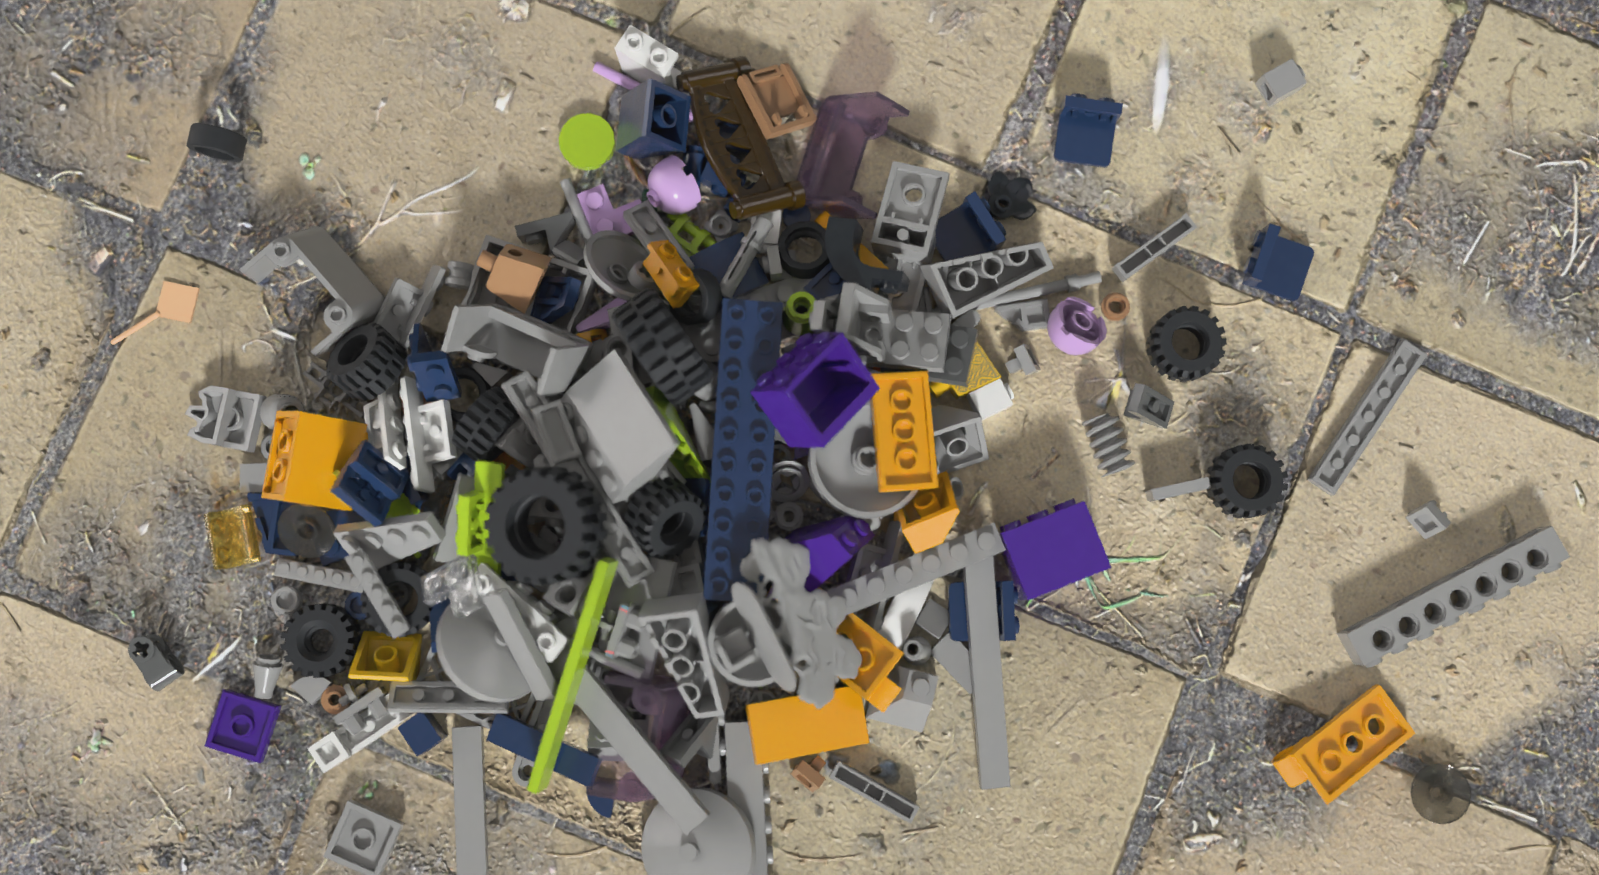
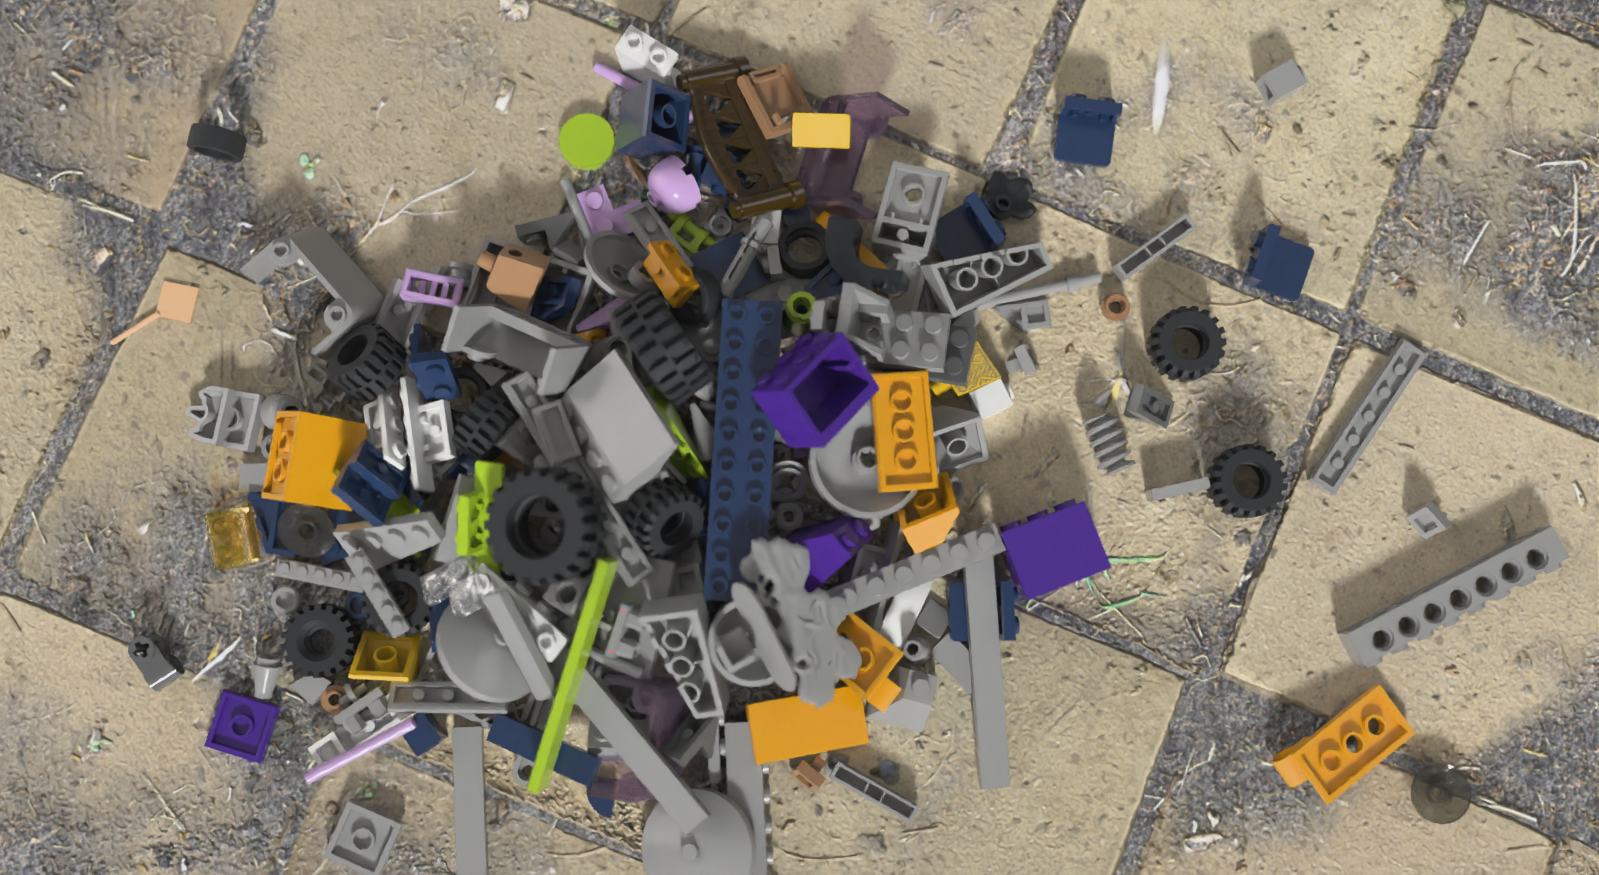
lavender cylinder [1047,297,1107,356] -> none
none -> lavender bar [304,717,417,784]
none -> lavender slope [400,268,465,308]
none -> yellow slope [792,112,852,149]

